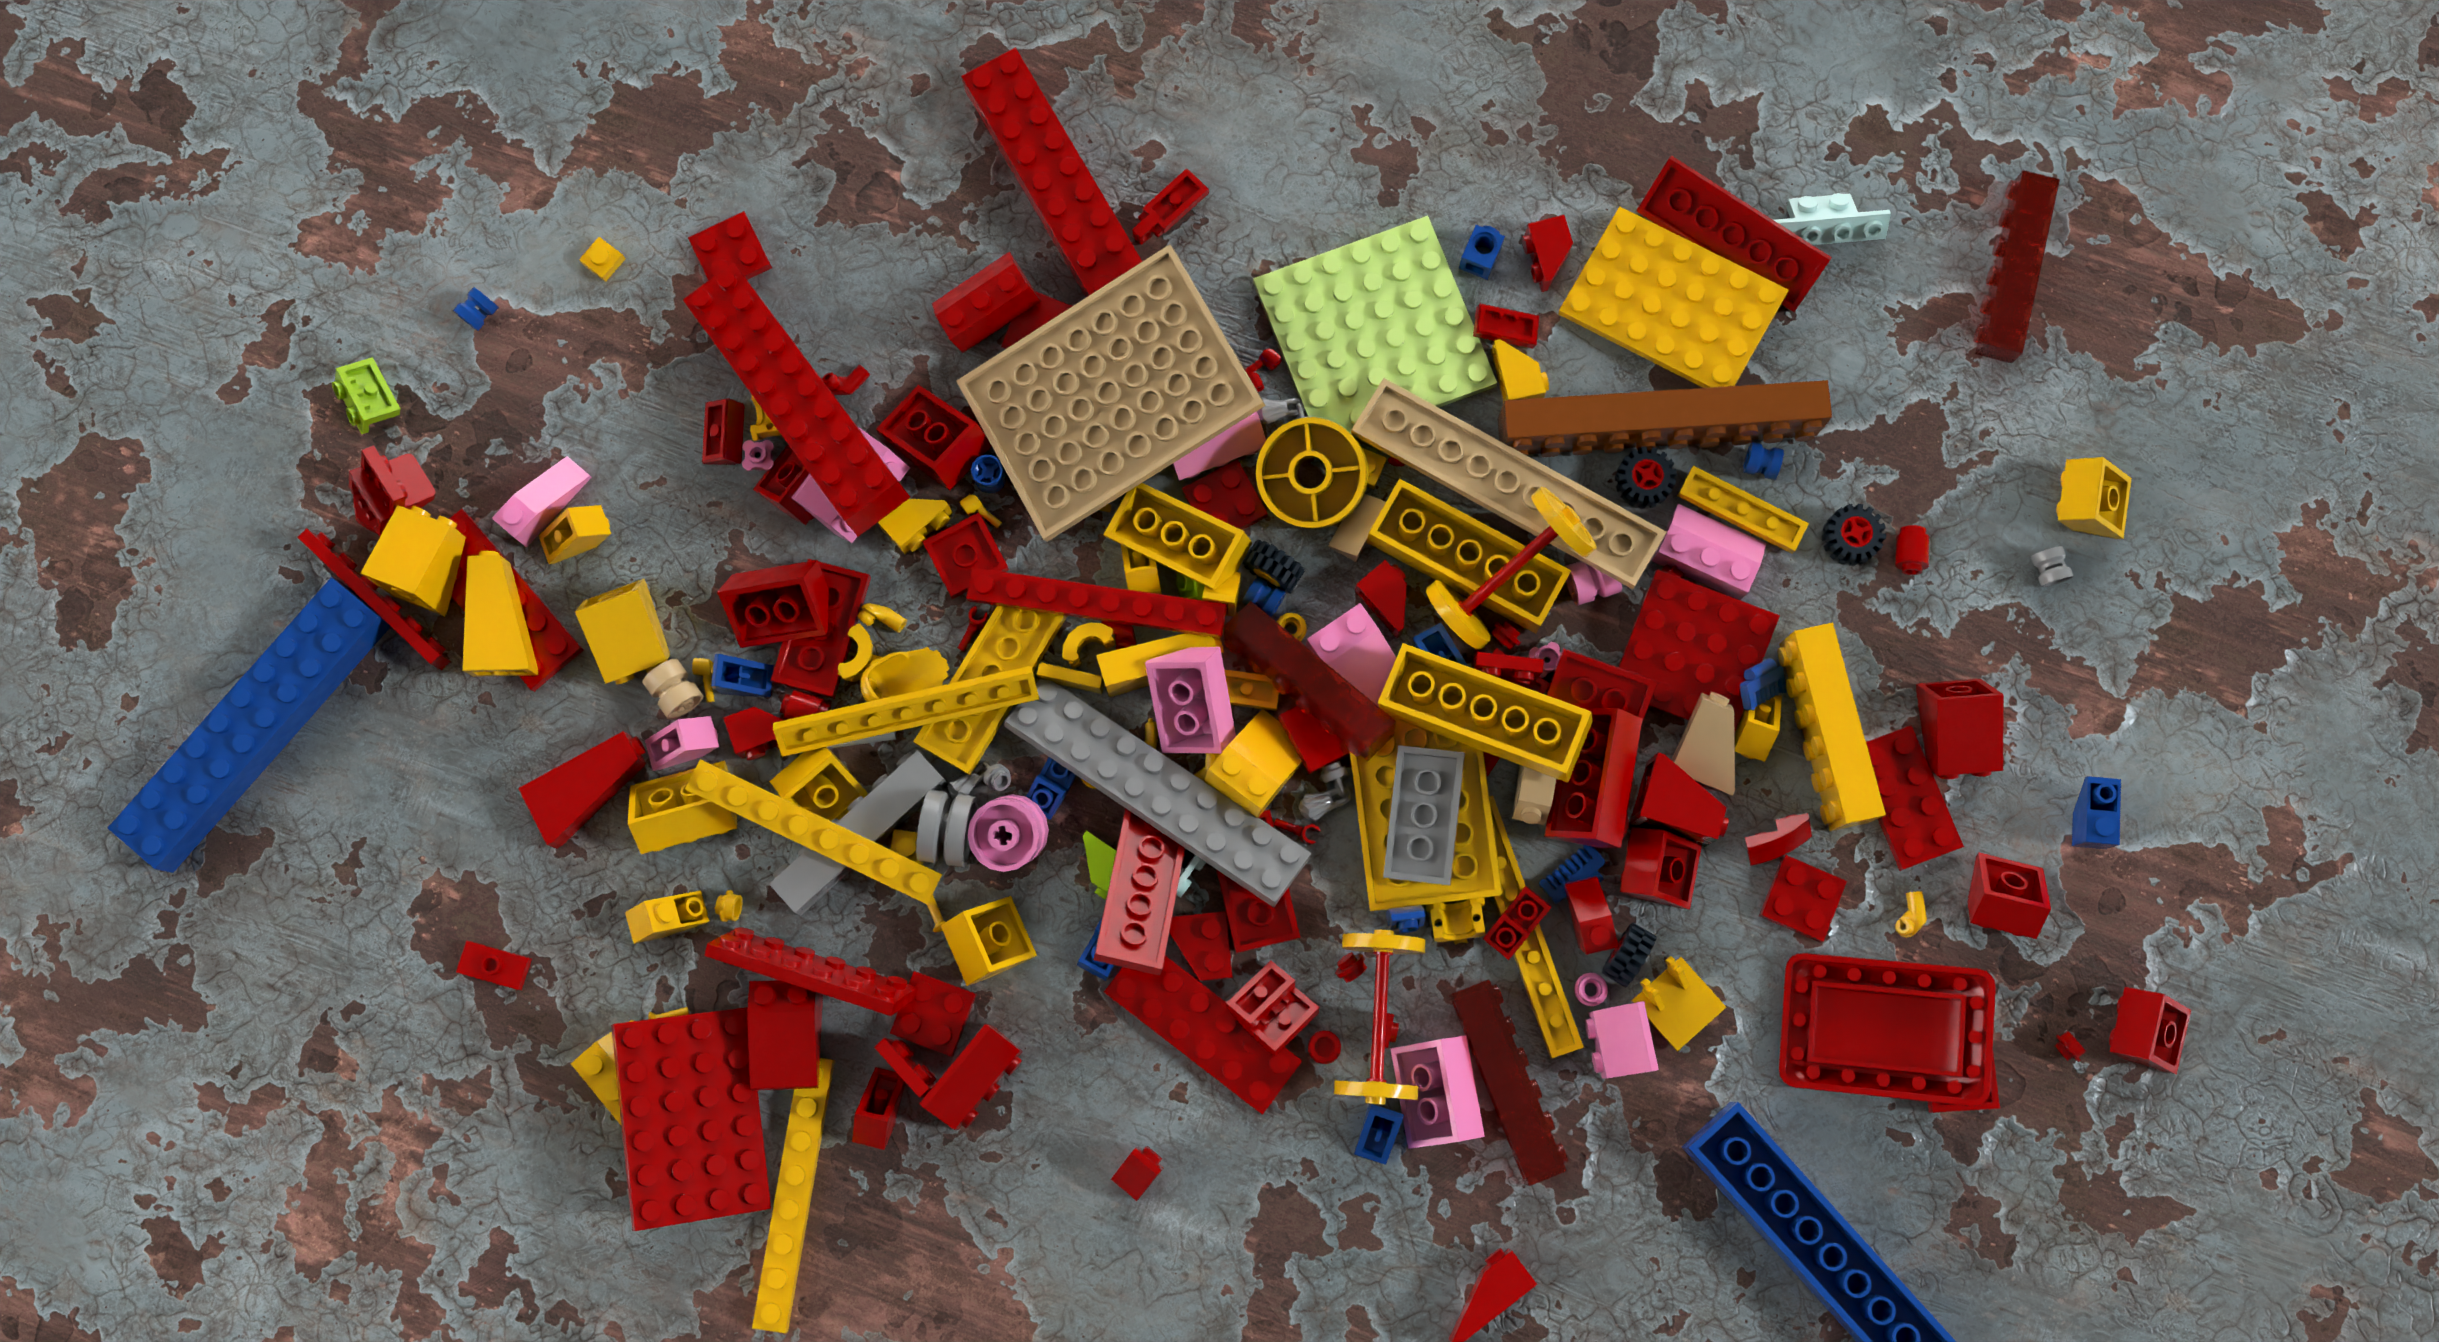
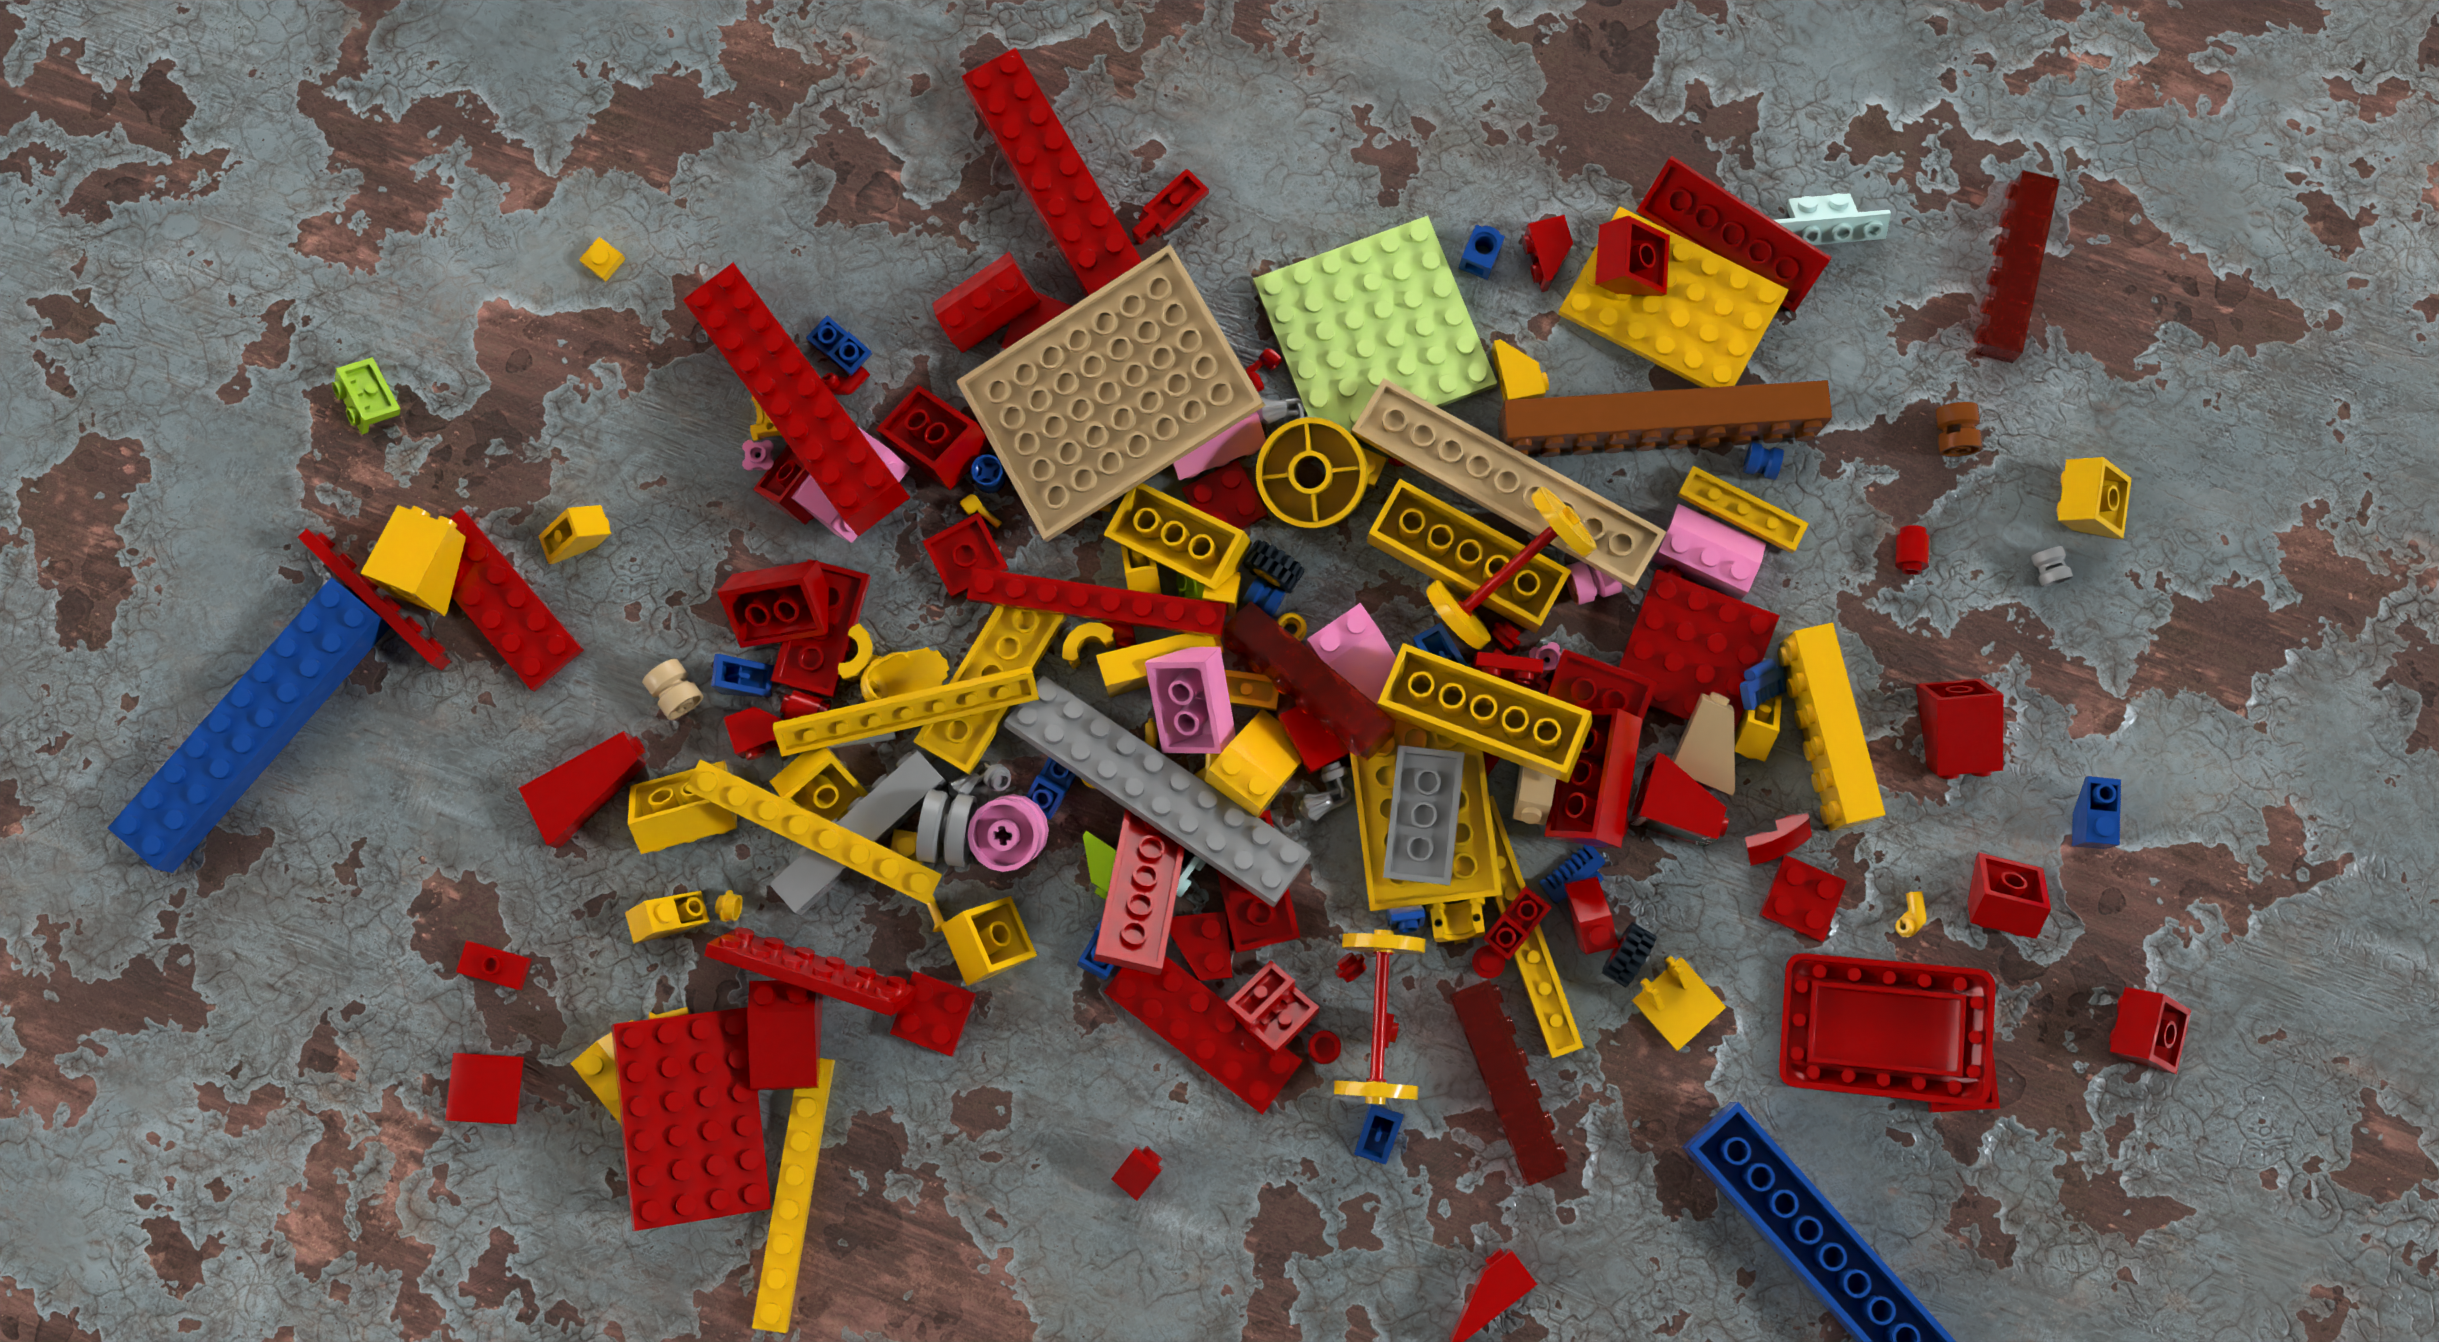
red piece [348,445,436,537] -> none
blue wheel [453,287,499,331] -> none
yellow slope [462,551,538,677] -> none
bright pink slope [492,456,592,547] -> none
yellow slope [575,578,670,685] -> none
bright pink slope [645,716,719,771] -> none
red plate [688,211,772,280] -> none
yellow hand [692,658,715,703] -> none
red slope [702,398,745,465] -> none
red slope [852,1067,906,1150] -> none
yellow arm [857,603,907,633] -> none
red plate [874,1038,937,1098] -> none
yellow slope [877,499,953,554] -> none
red slope [919,1024,1023,1130] -> none
red hand [957,606,988,652] -> none
yellow tile [1037,662,1105,694] -> none
red hand [1274,818,1321,845] -> none
tan slope [1328,494,1386,562] -> none
red slope [1355,559,1407,638] -> none
bright pink slope [1390,1035,1485,1149] -> none
red plate [1473,303,1540,349] -> none
bright pink plate [1574,973,1608,1006] -> none
bright pink slope [1585,1001,1659,1079] -> none
black wheel [1615,447,1677,509] -> none
red slope [1620,828,1702,910] -> none
black wheel [1822,504,1886,566] -> none
red plate [1866,725,1964,871] -> none
red plate [2054,1031,2086,1062] -> none
none -> red slope [445,1053,524,1125]
none -> blue slope [806,315,873,376]
none -> red plate [1472,945,1505,979]
none -> red slope [1595,215,1670,296]
none -> dark orange wheel [1935,402,1983,457]

